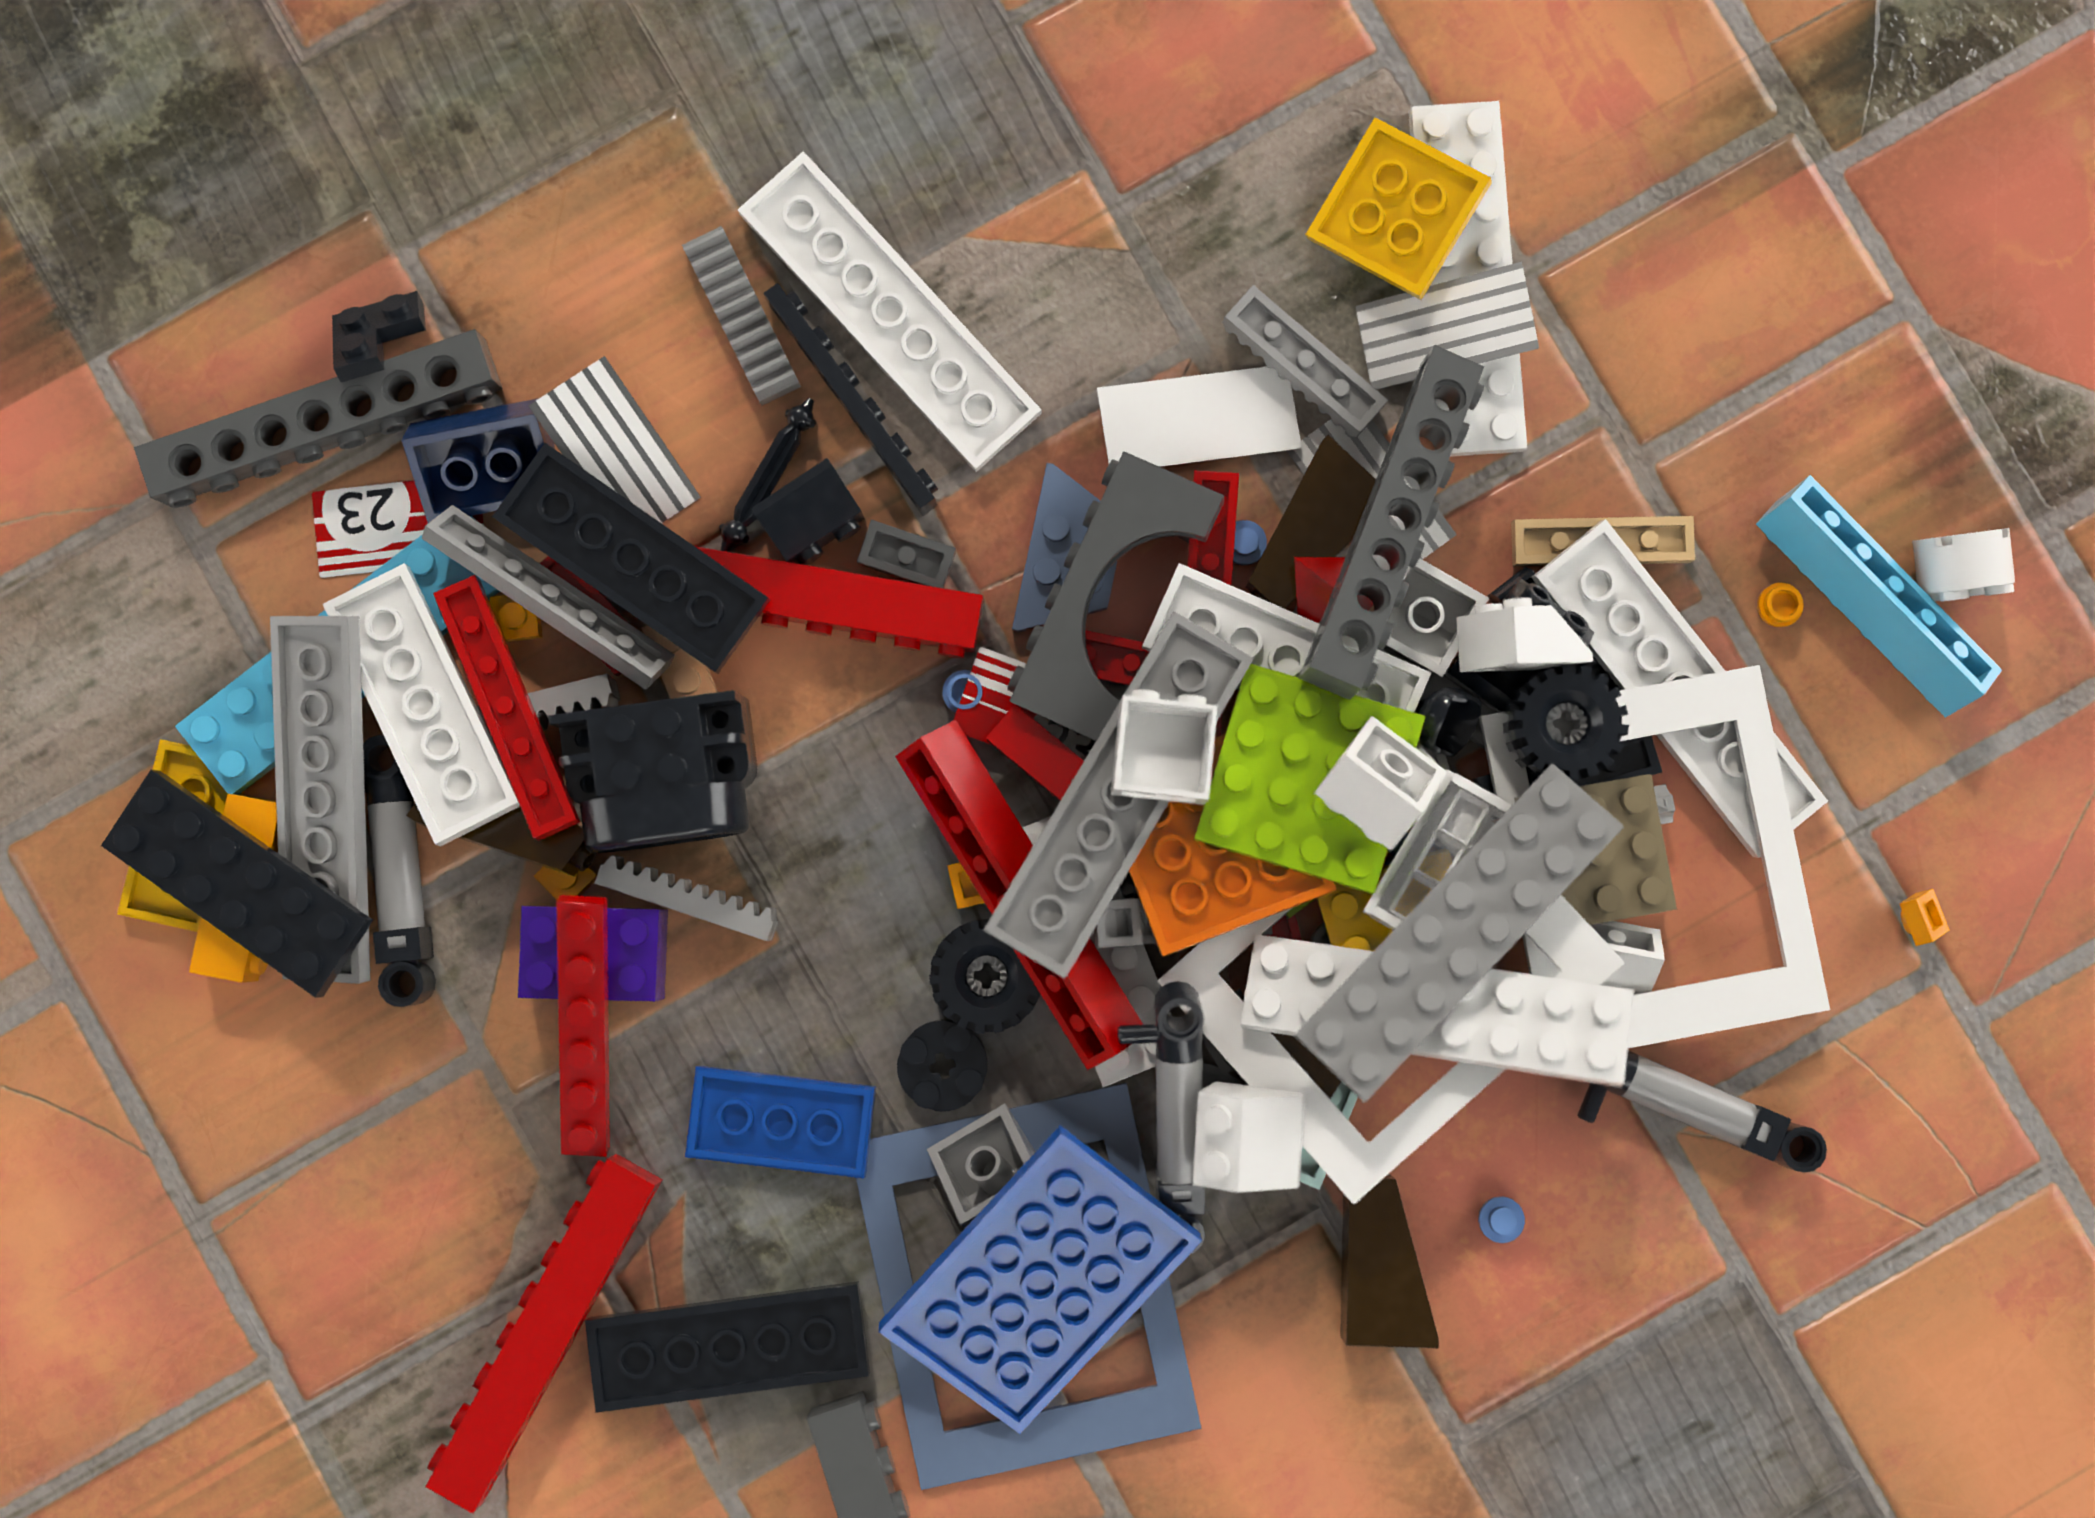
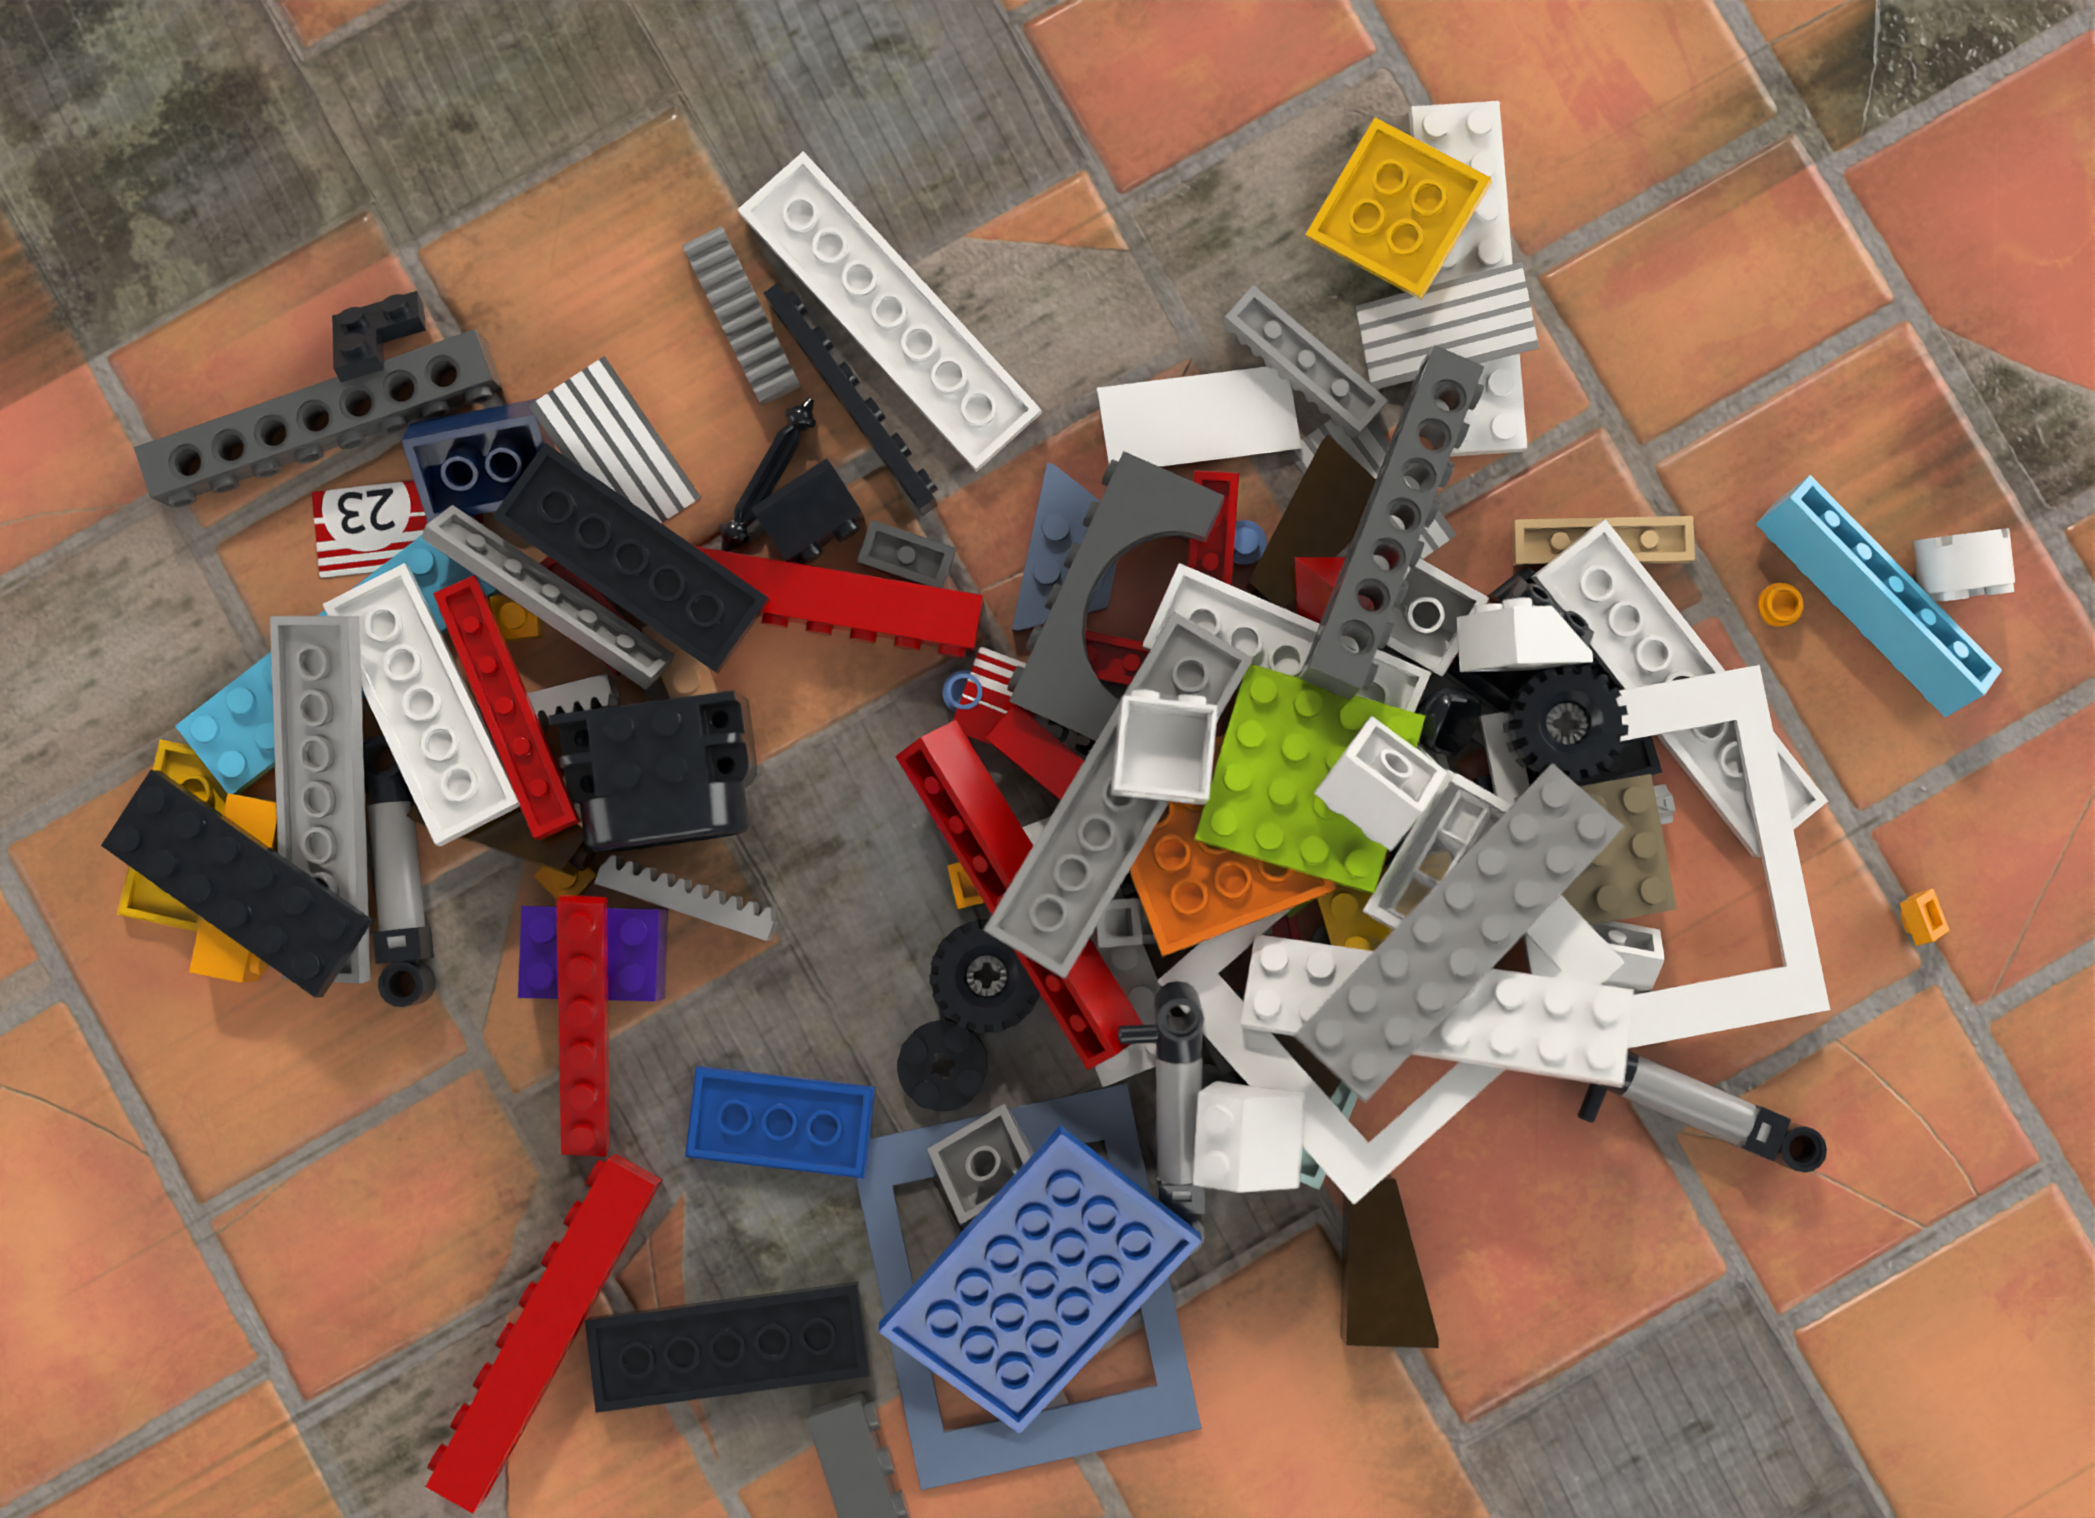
medium blue plate [1478,1196,1525,1243] -> none

